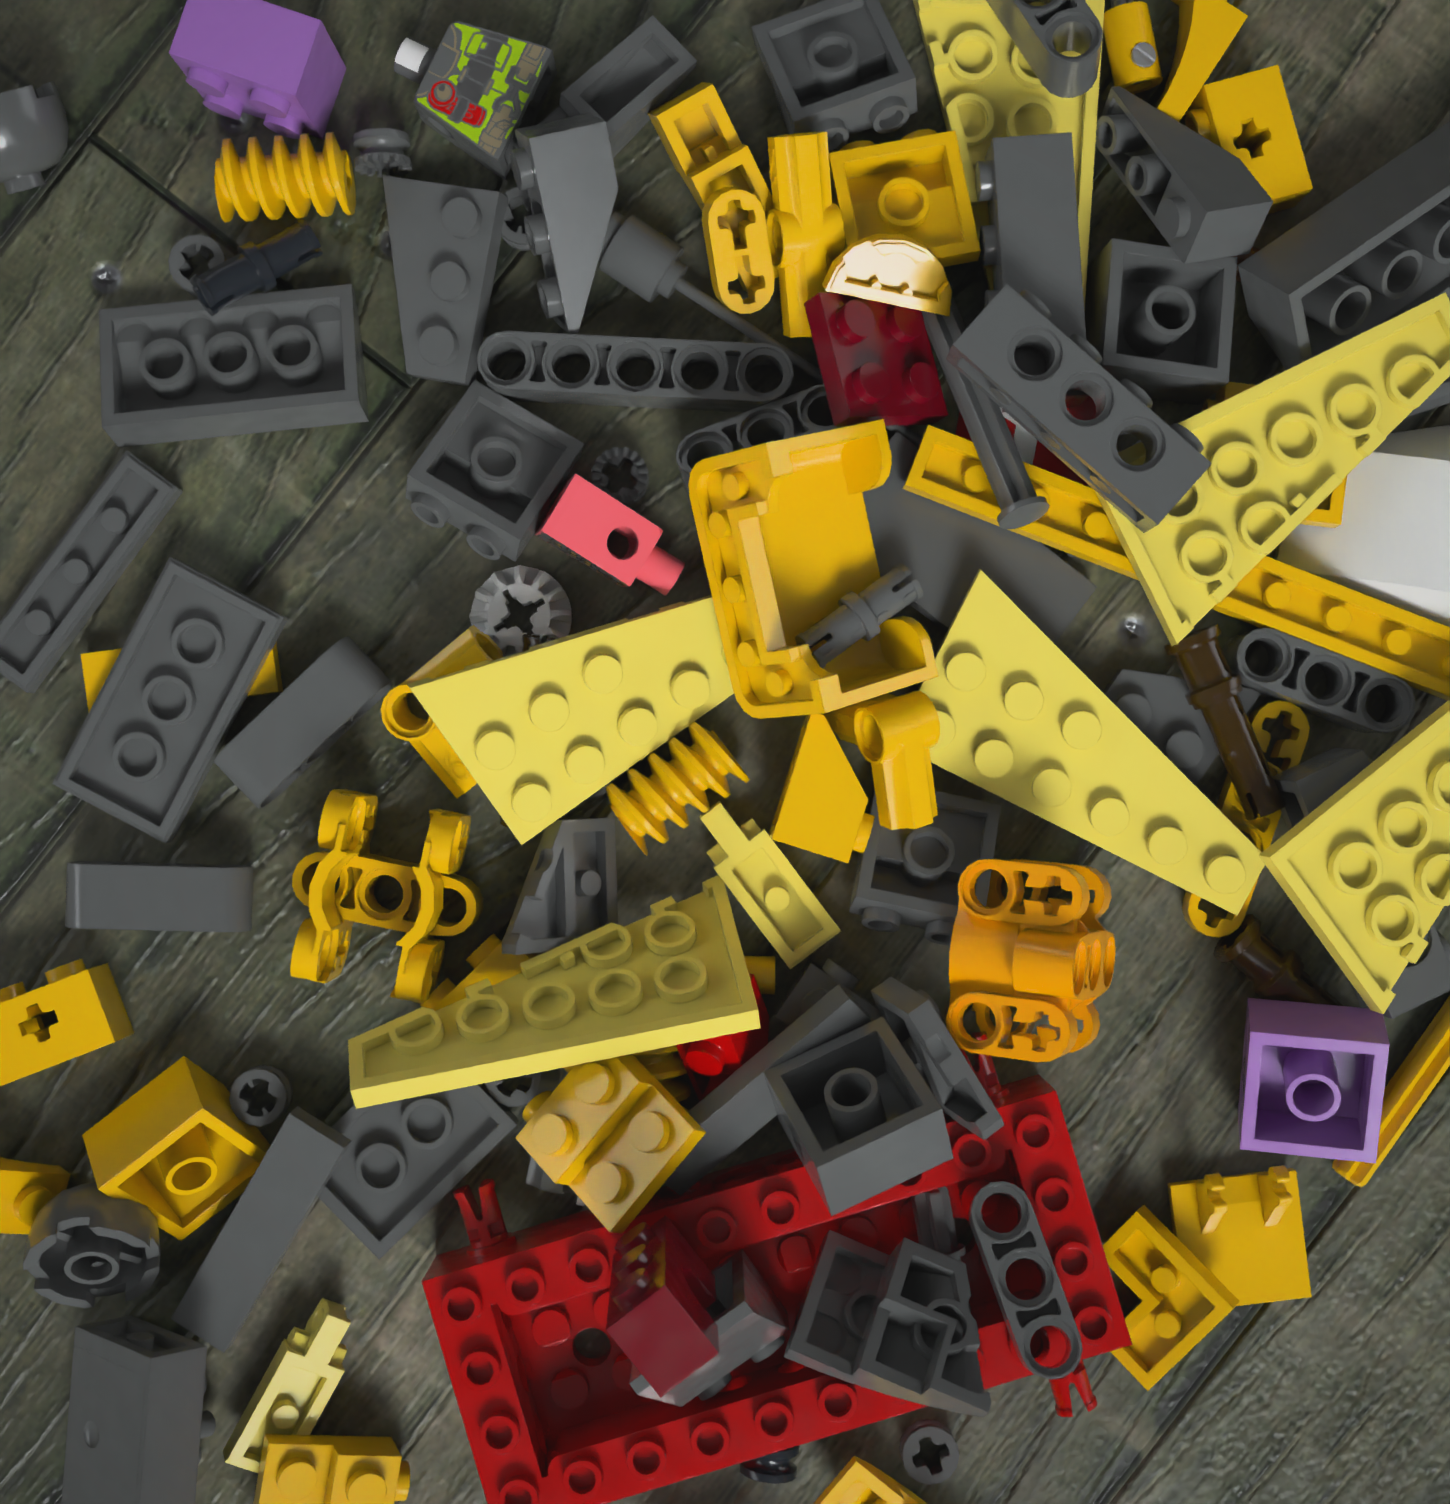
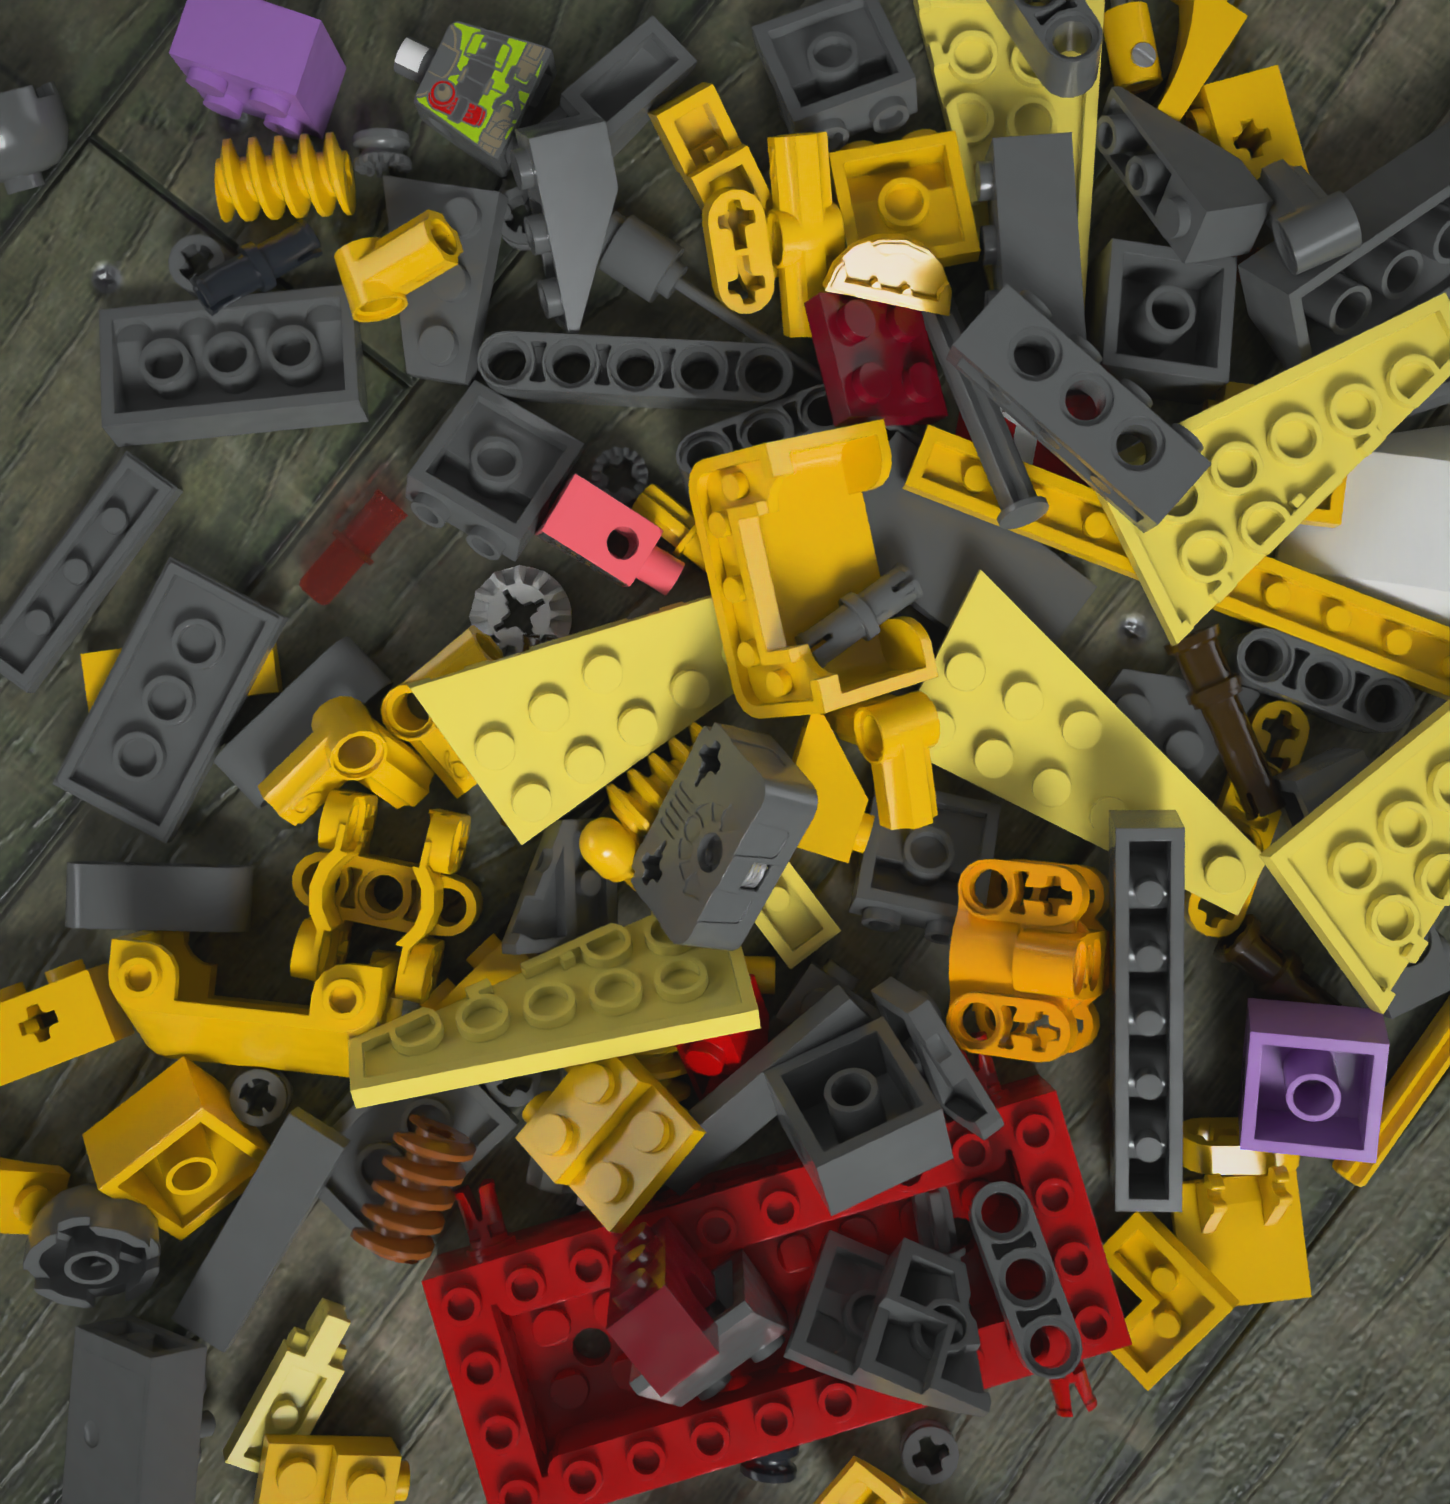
none -> yellow windscreen [108,930,404,1077]
none -> yellow piece [258,696,435,826]
none -> clear red axle [299,489,408,606]
none -> yellow piece [334,209,463,323]
none -> dark orange piece [350,1114,477,1264]
none -> yellow cylinder [579,817,639,891]
none -> dark grey axle [631,722,818,951]
none -> yellow axle [632,484,706,572]
none -> dark grey brick [1109,810,1185,1212]
none -> yellow beam [1183,1117,1300,1175]
none -> dark grey piece [1257,159,1362,275]

